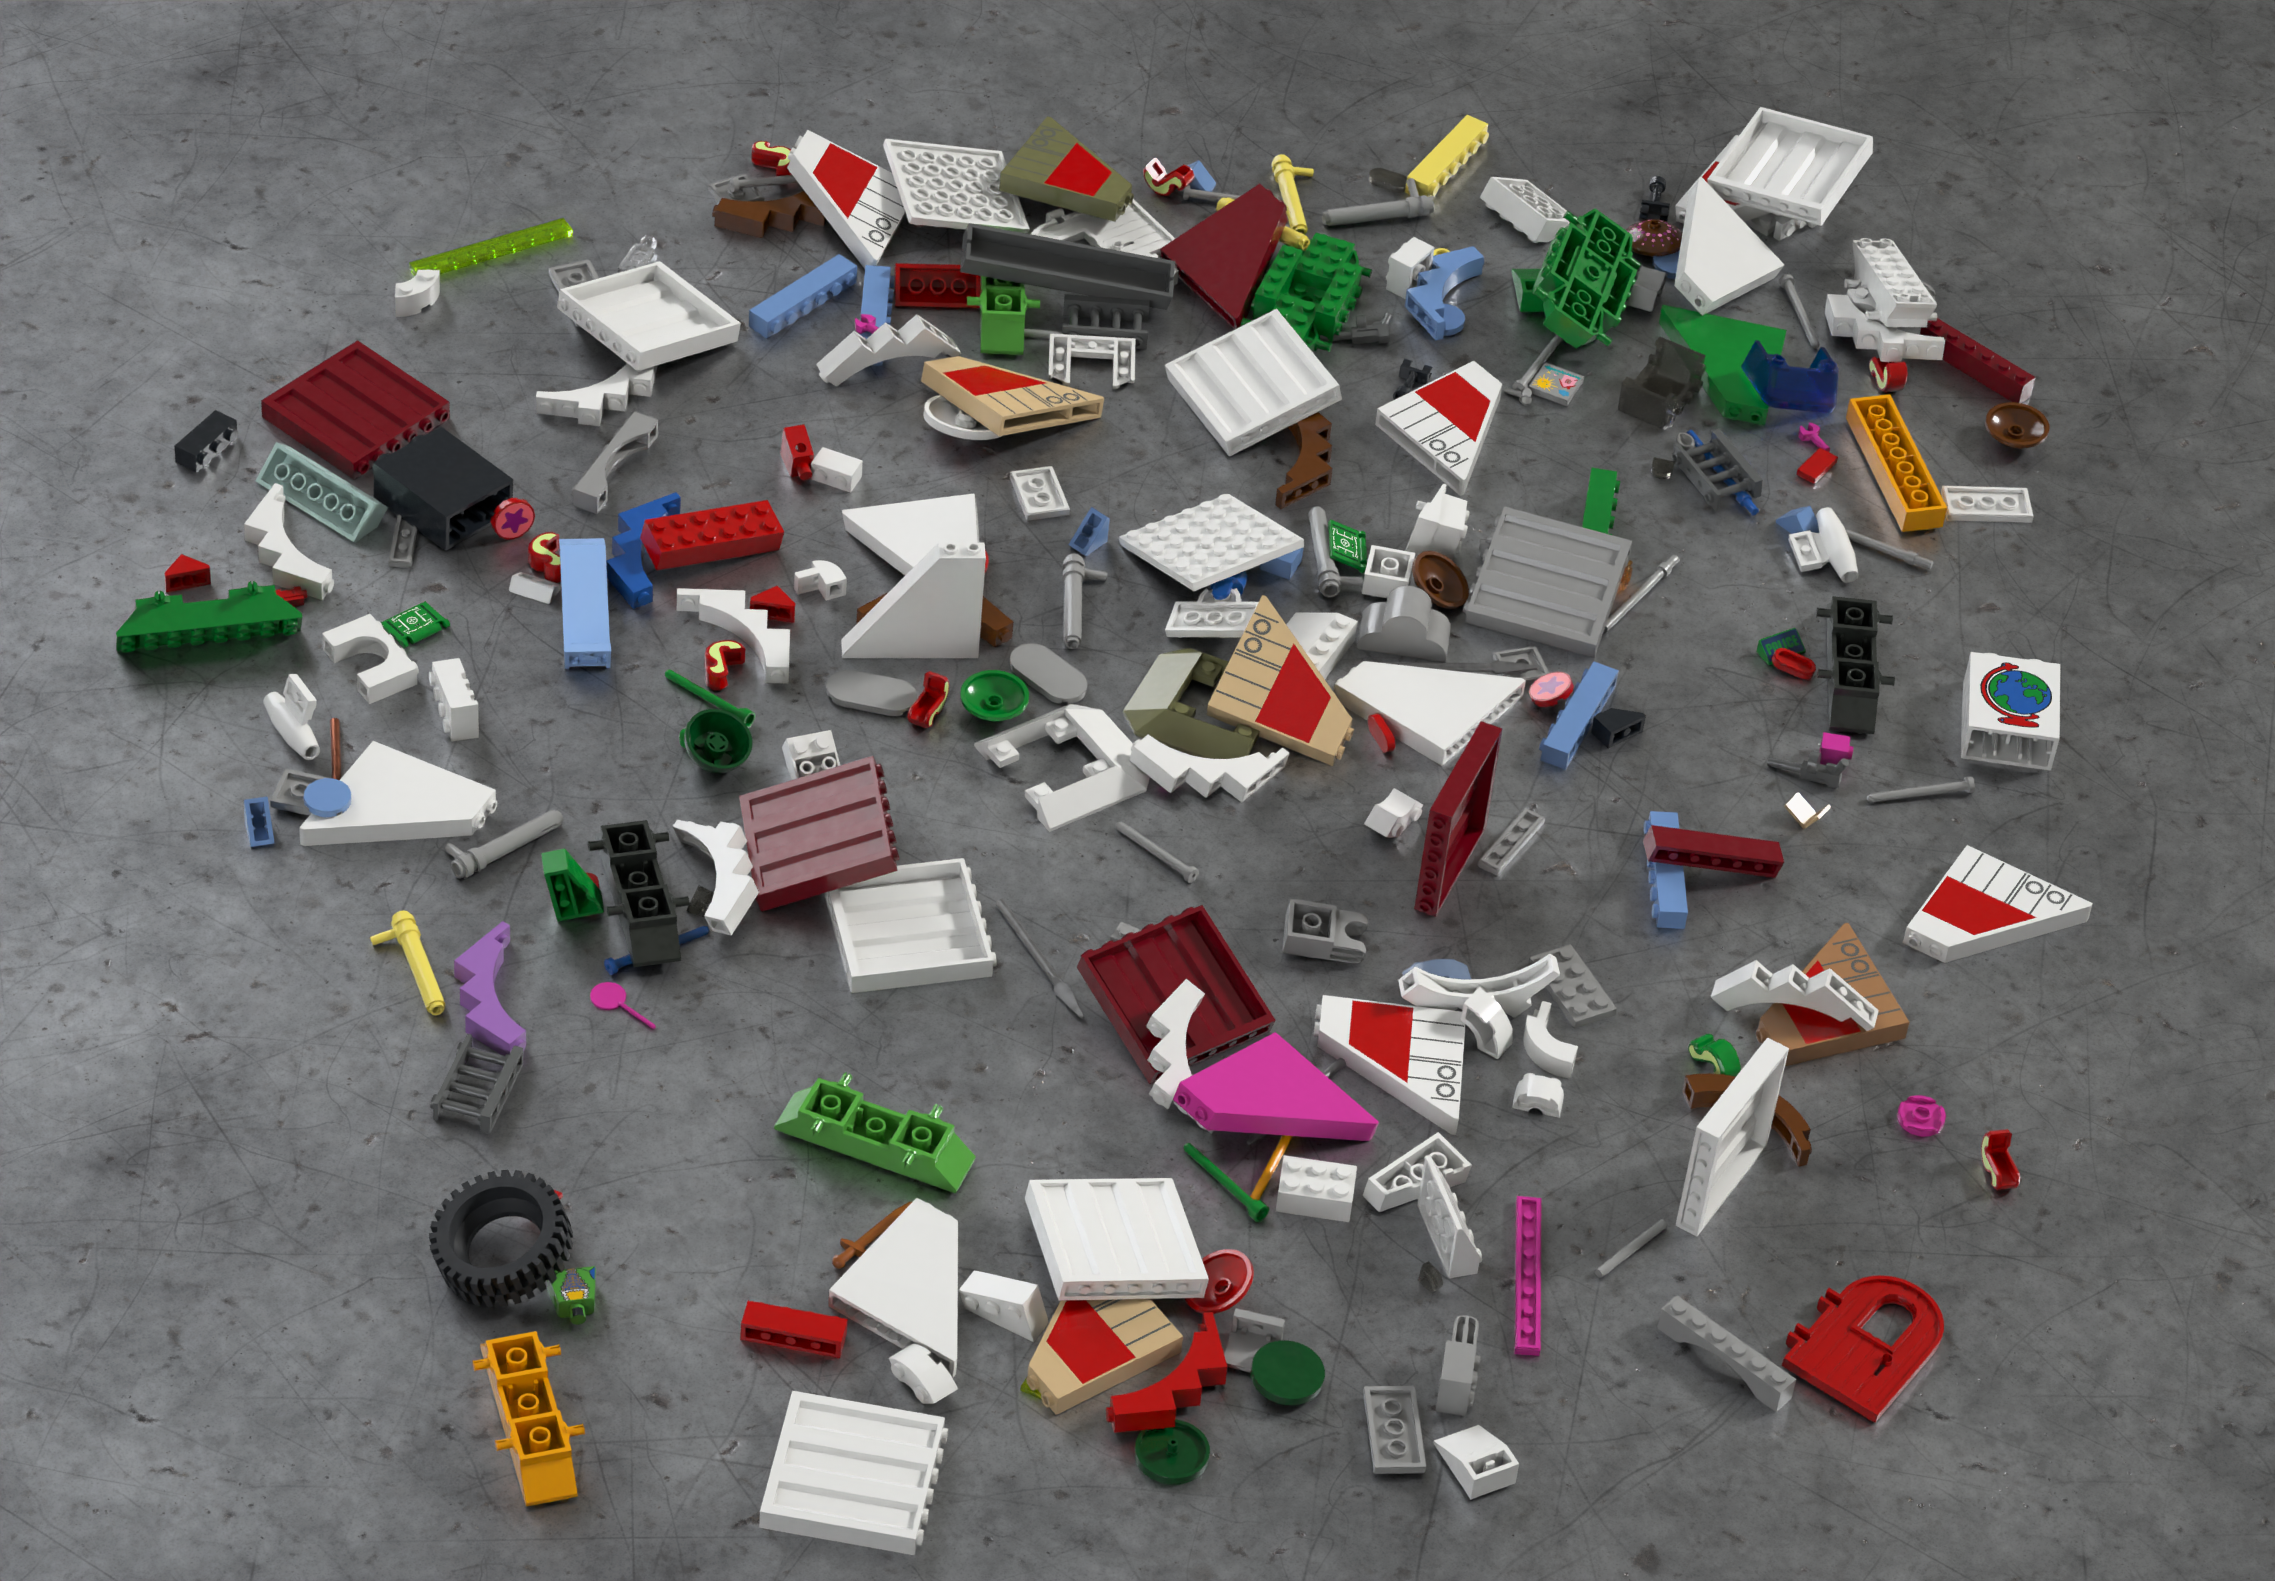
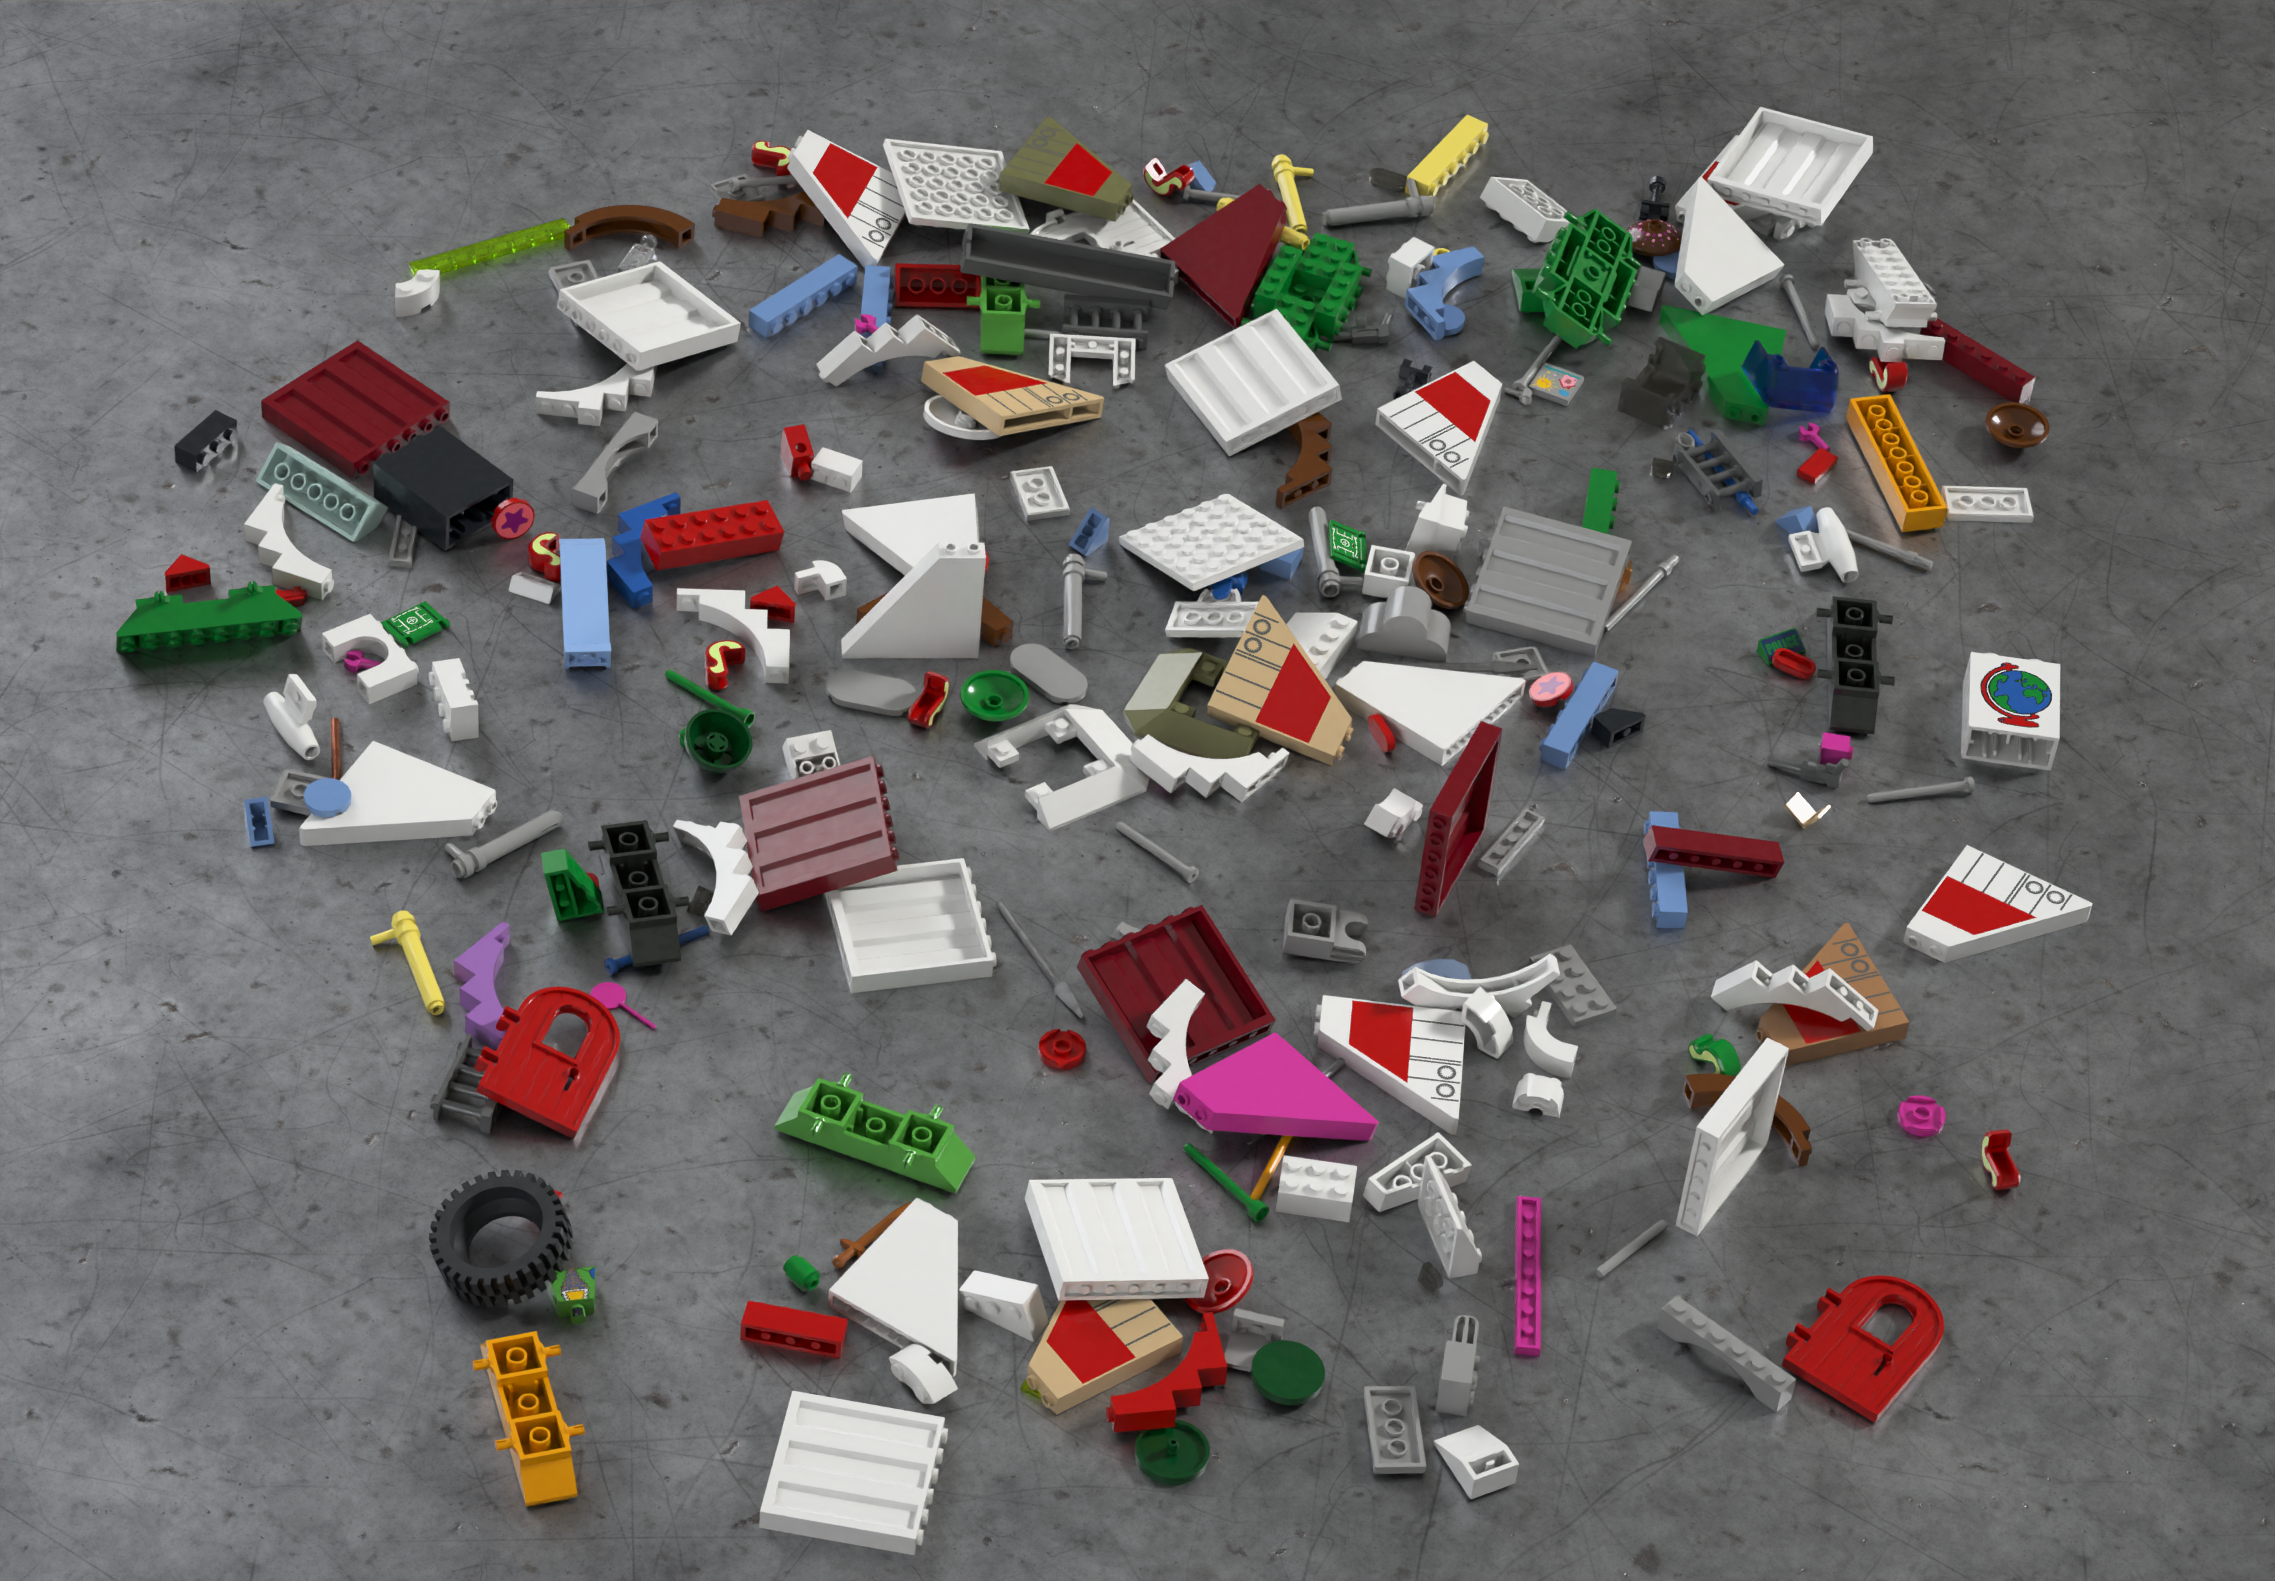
none -> dark pink bar [344,650,383,673]
none -> red door [474,987,620,1139]
none -> reddish brown arch [564,205,695,251]
none -> green brick [783,1255,820,1292]
none -> red tile [1038,1029,1087,1070]

